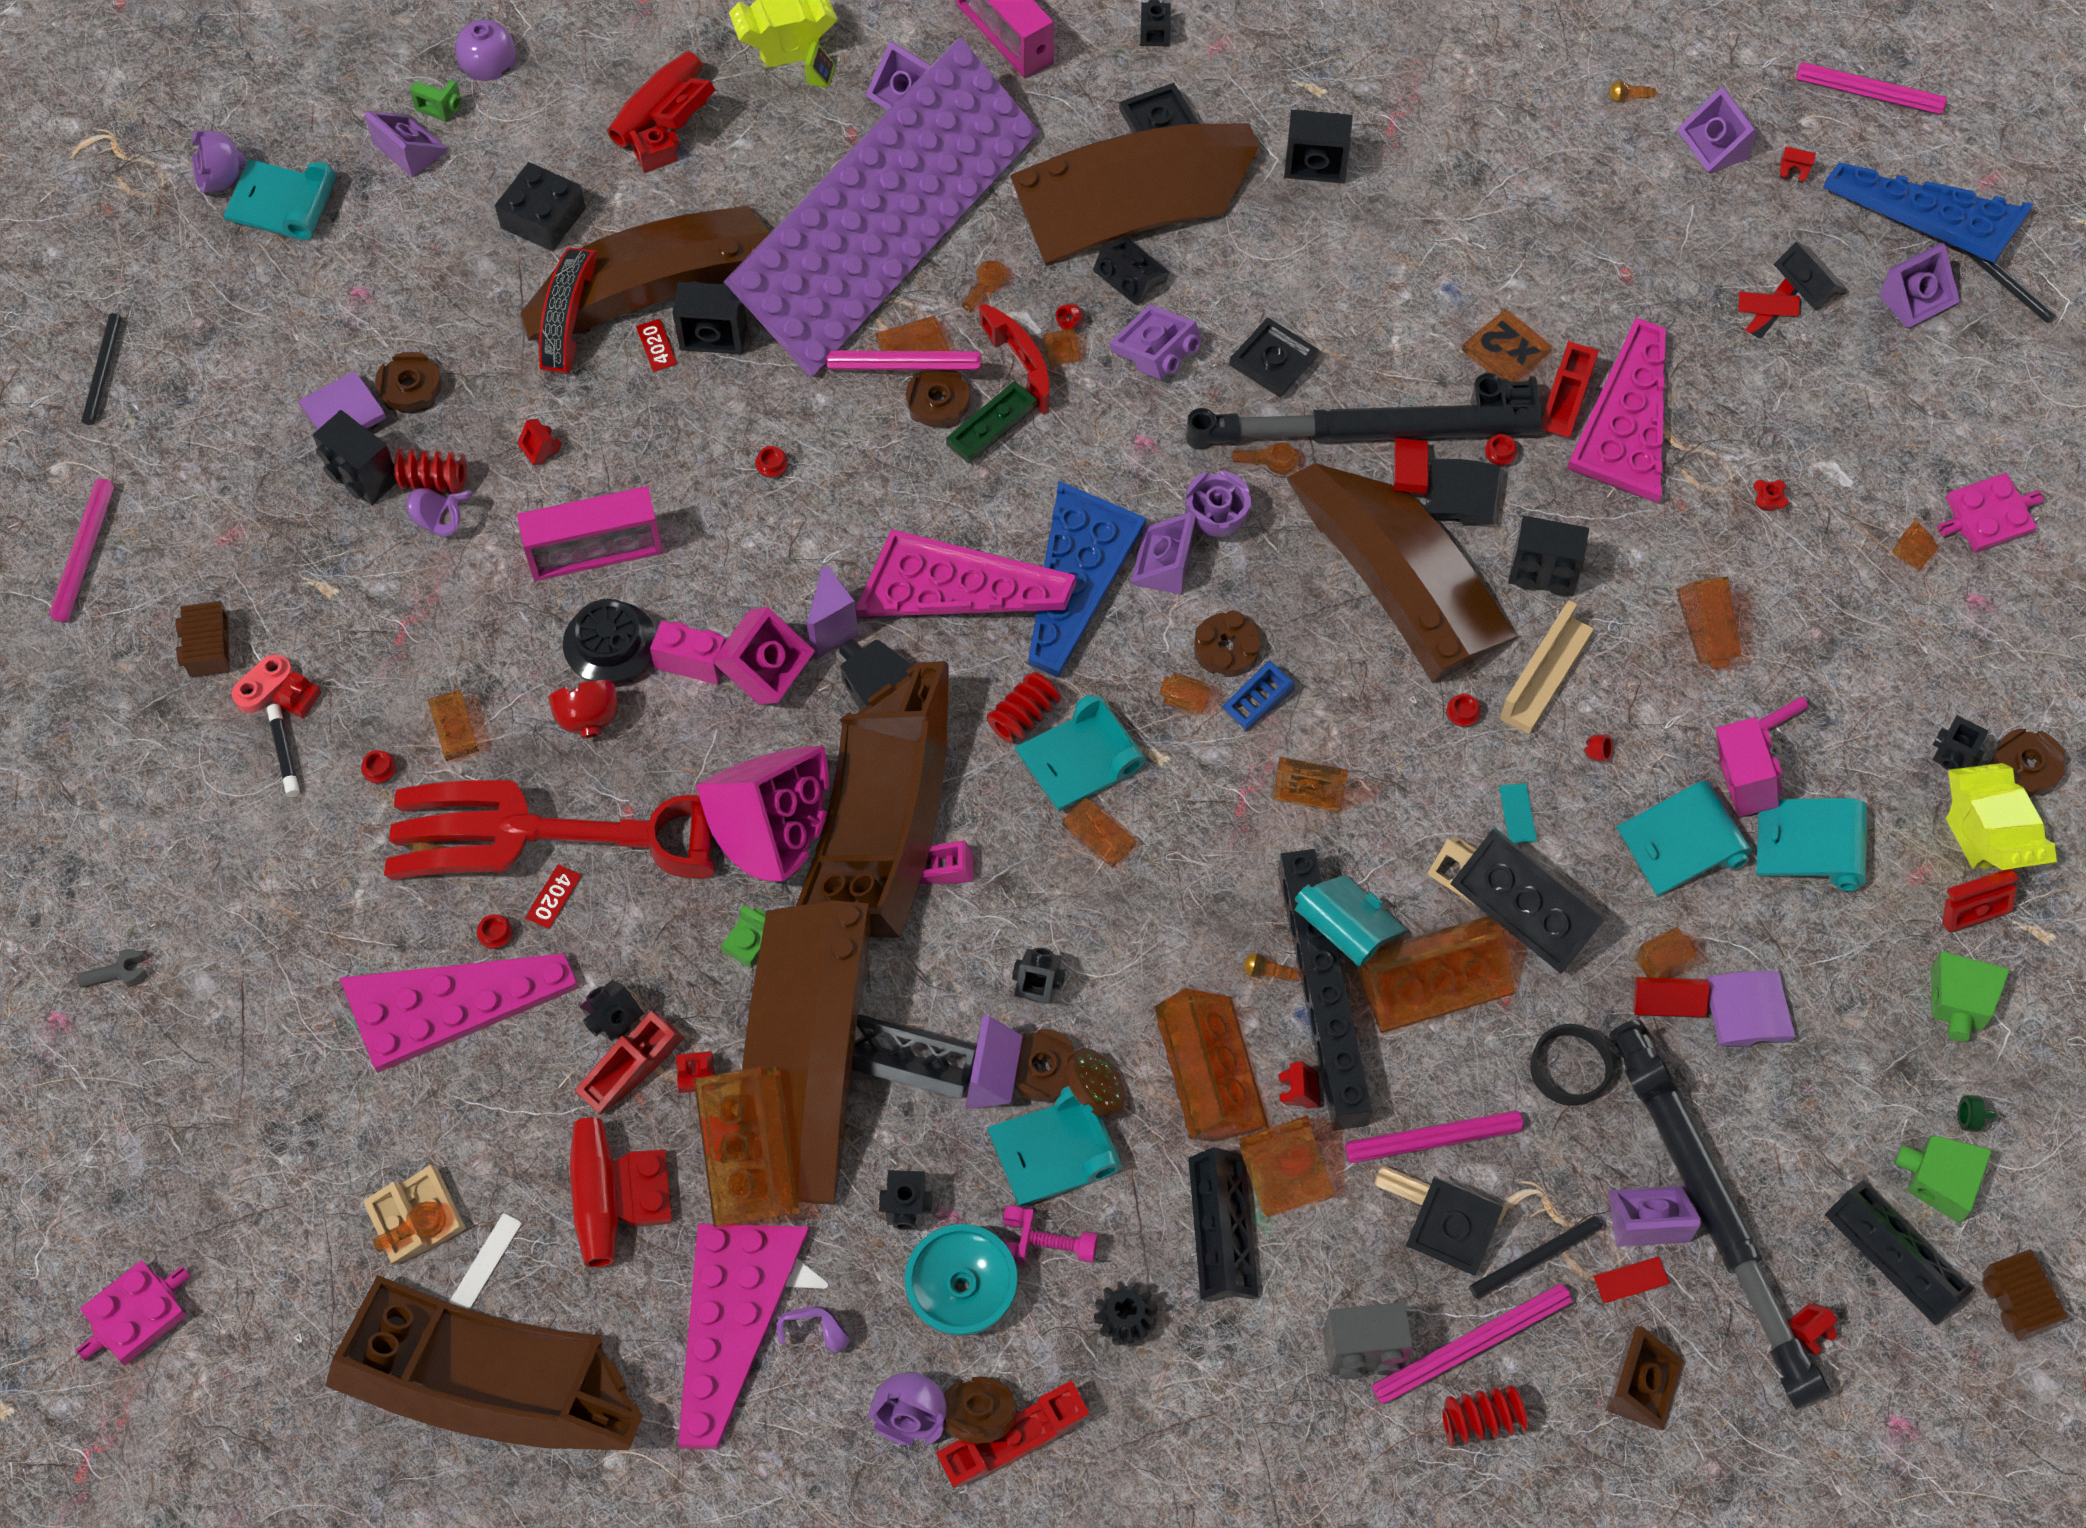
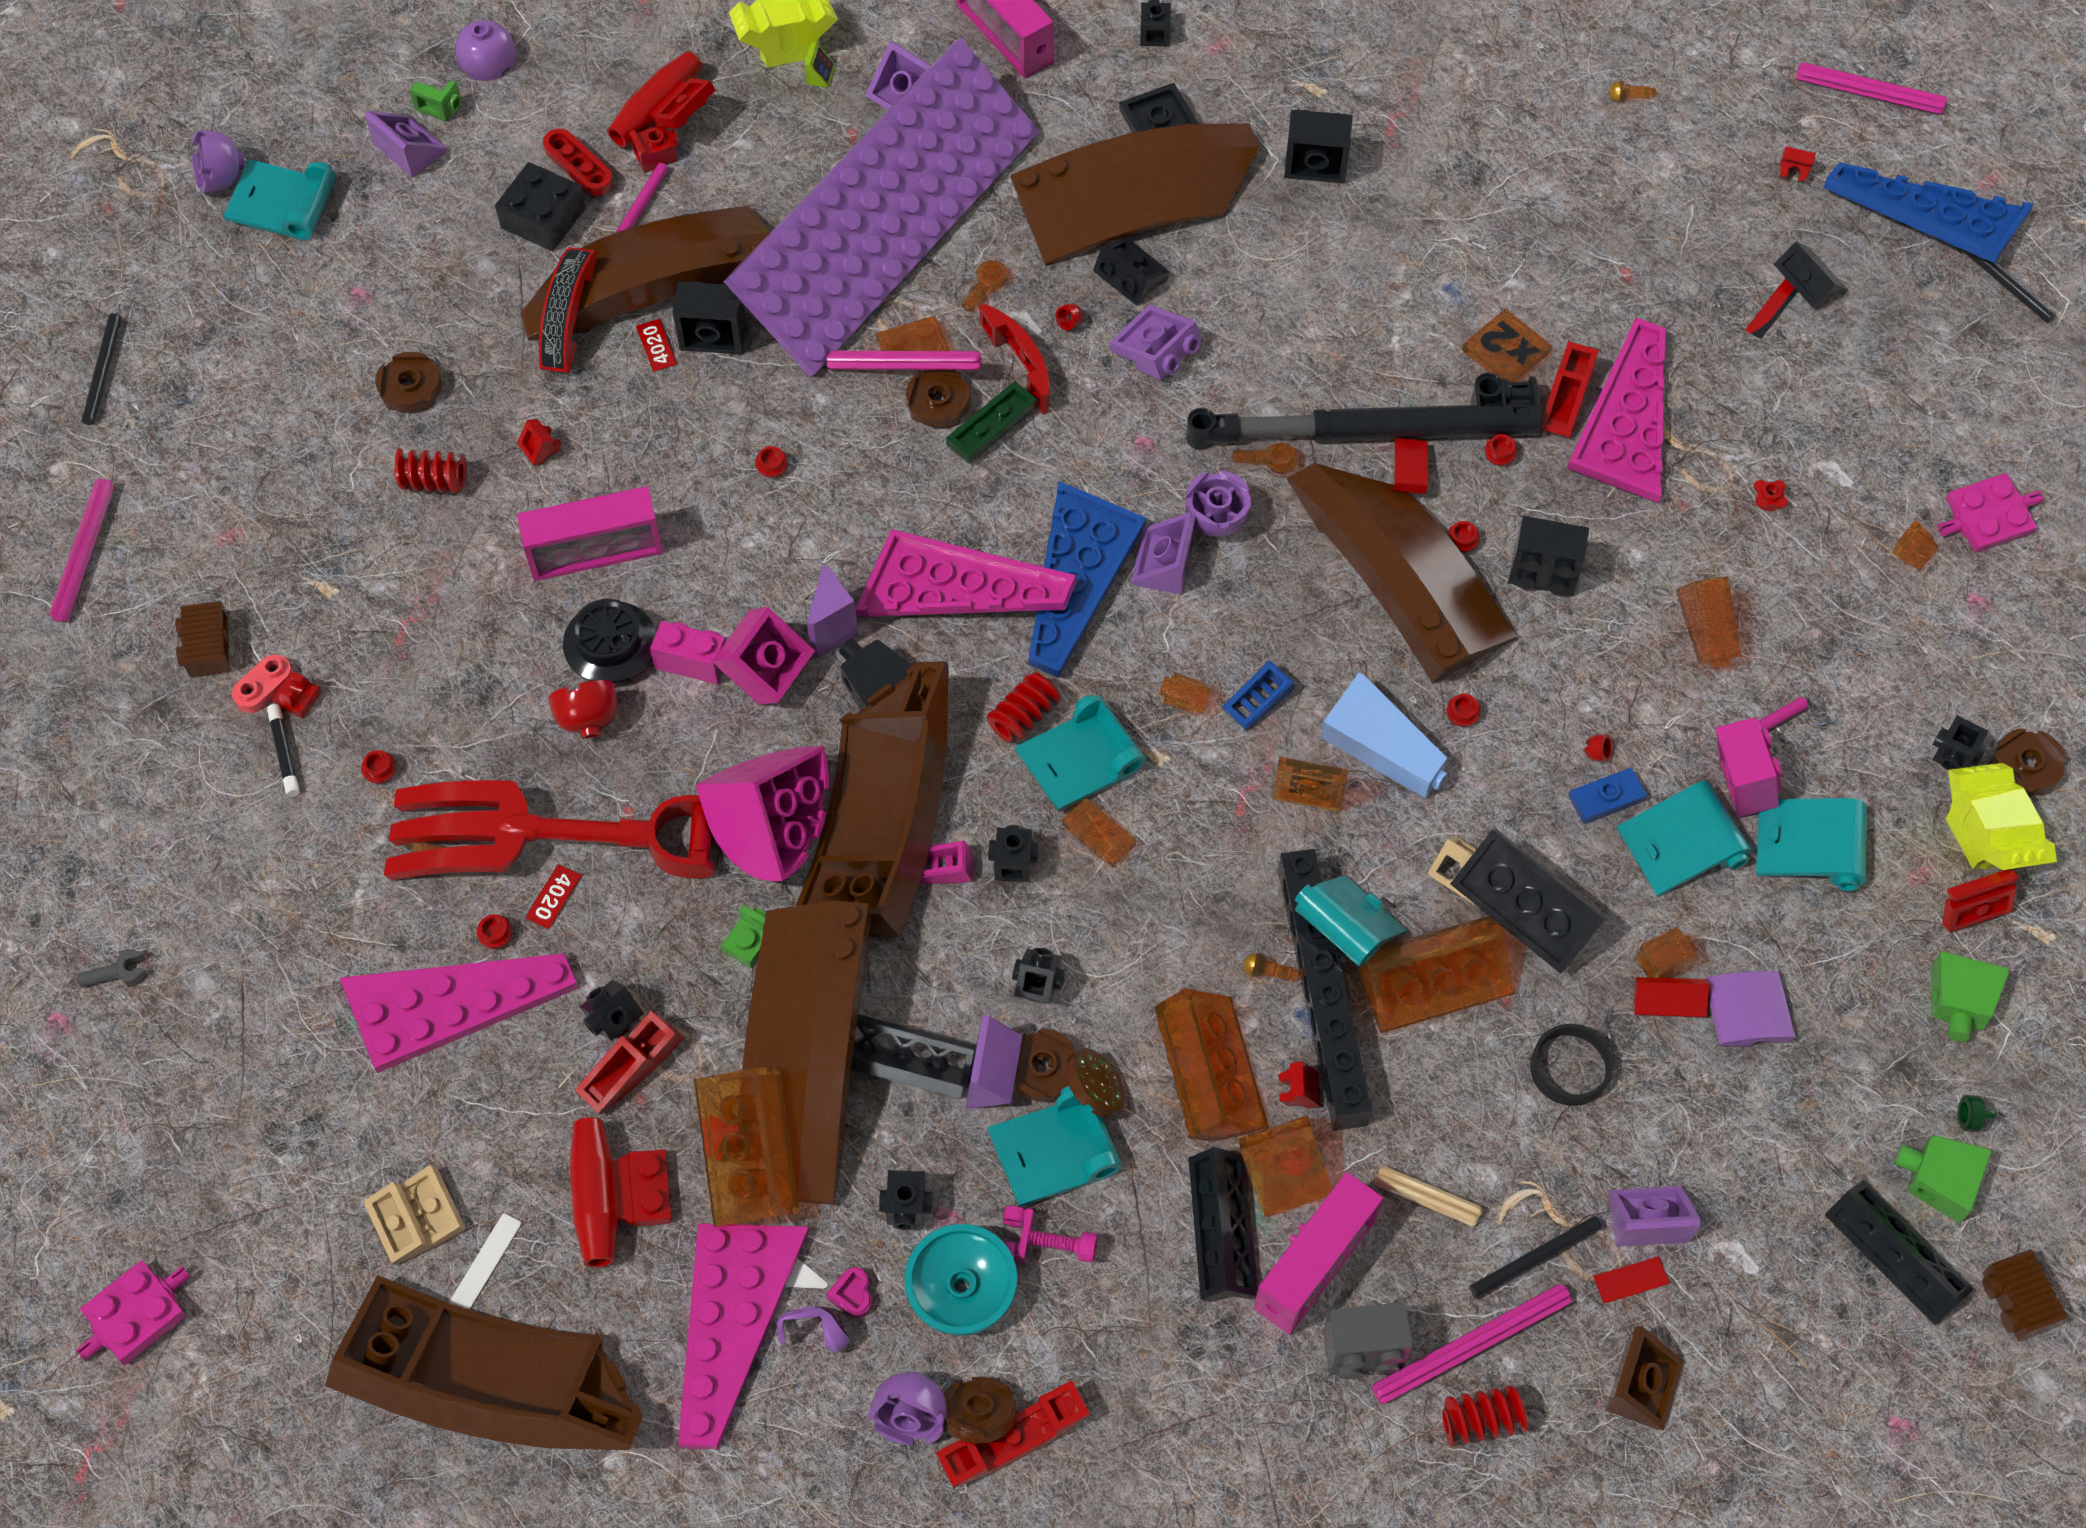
medium lavender slope [298,371,387,430] -> none
black brick [312,410,397,505] -> none
clear orange plate [372,1201,446,1252] -> none
medium lavender piece [406,488,472,537] -> none
clear orange plate [428,690,479,761] -> none
red tile [676,1051,715,1094] -> none
clear orange slope [1042,328,1081,366] -> none
black gear [1094,1281,1157,1347] -> none
reddish brown plate [1194,610,1261,677] -> none
black plate [1229,317,1319,398] -> none
dark pink axle [1345,1110,1523,1163] -> none
black plate [1406,1176,1504,1276] -> none
black slope [1425,459,1502,526] -> none
teal sticker [1499,783,1537,843] -> none
tan fence [1500,600,1594,735] -> none
black piece [1609,1020,1831,1410] -> none
medium lavender slope [1677,86,1757,173] -> none
red sticker [1738,291,1800,316] -> none
red tile [1787,1303,1838,1355] -> none
medium lavender slope [1879,243,1960,327] -> none
none -> red plate [543,128,613,196]
none -> dark pink bar [616,162,669,233]
none -> dark pink tile [826,1267,872,1318]
none -> black brick [988,825,1038,882]
none -> dark pink brick [1254,1171,1383,1335]
none -> light blue slope [1320,672,1448,799]
none -> red plate [1447,521,1480,553]
none -> blue plate [1568,768,1647,824]

